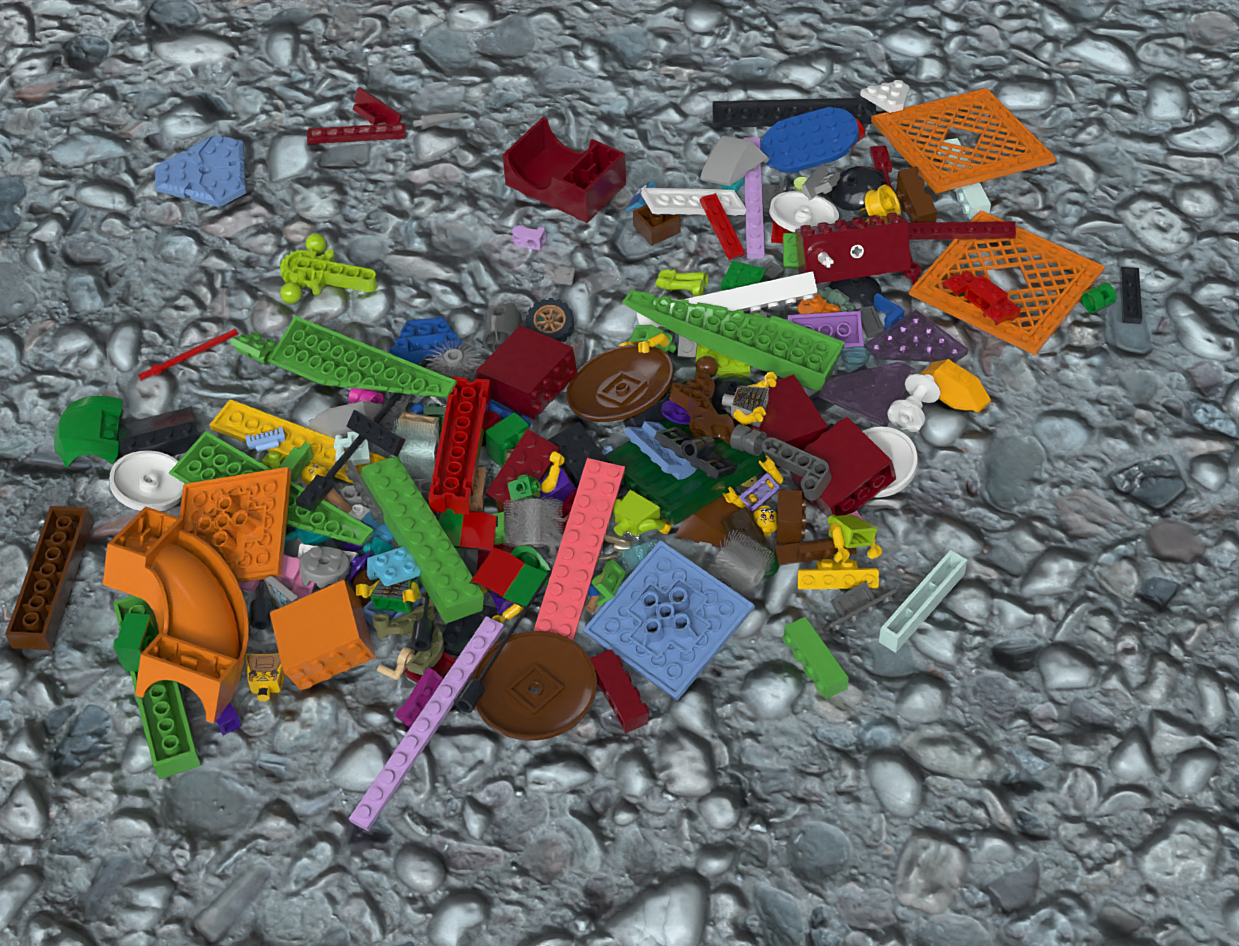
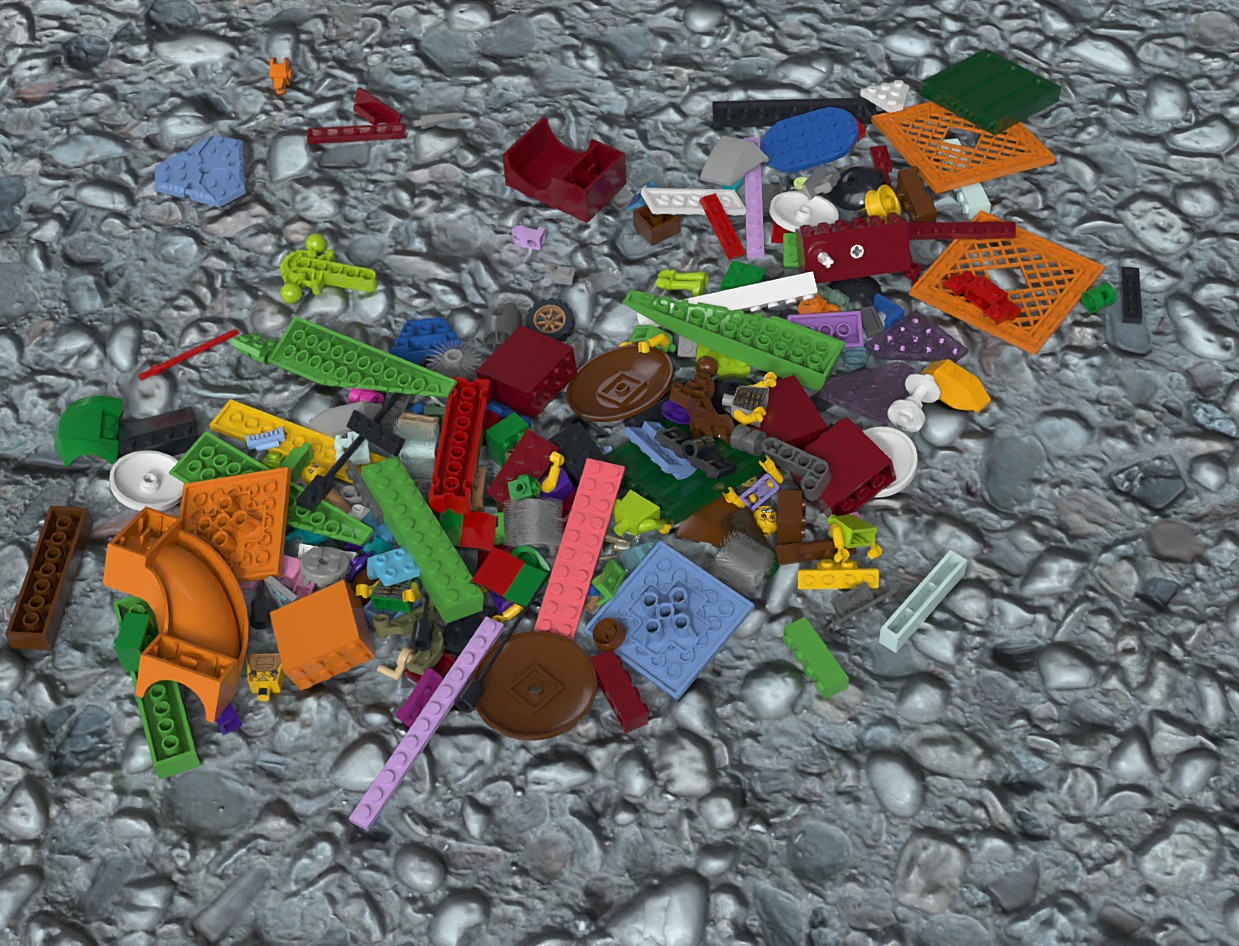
none -> orange hinge [269,57,293,96]
none -> reddish brown hat [592,618,626,652]
none -> dark green panel [920,48,1061,136]

